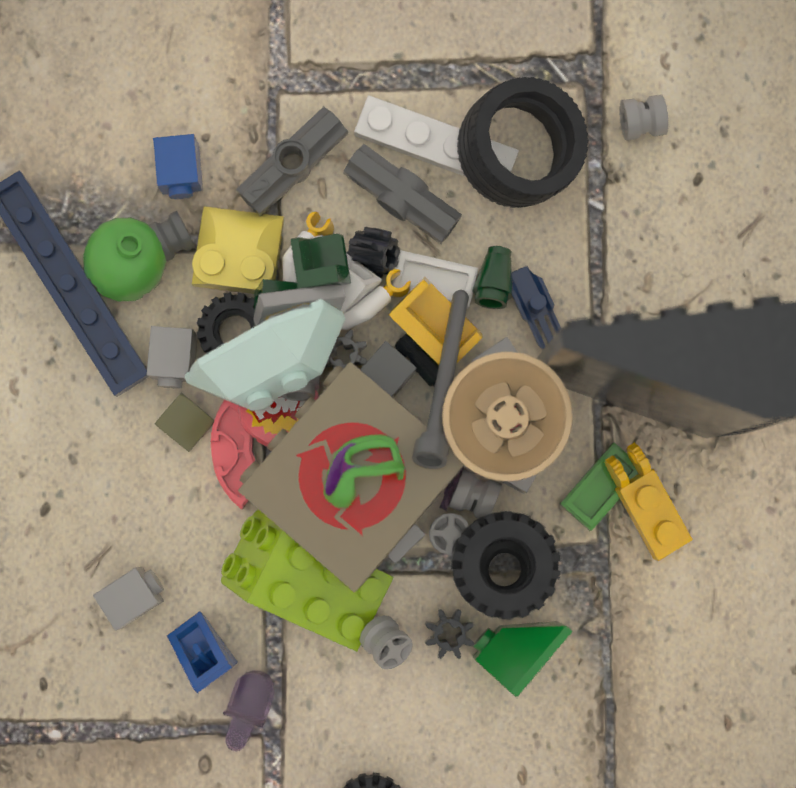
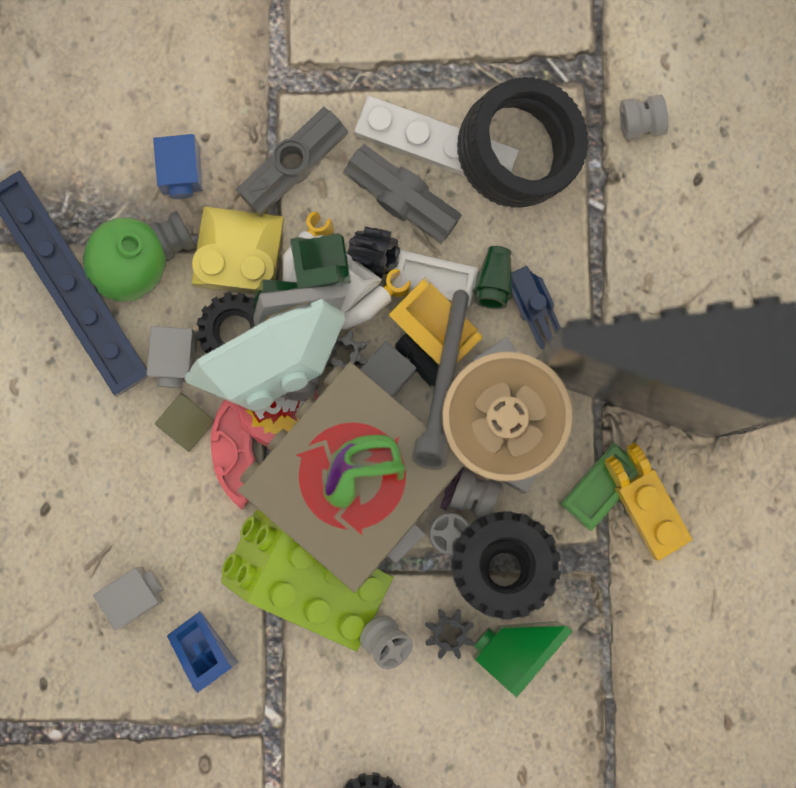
clear purple arm [223,670,275,751] -> none

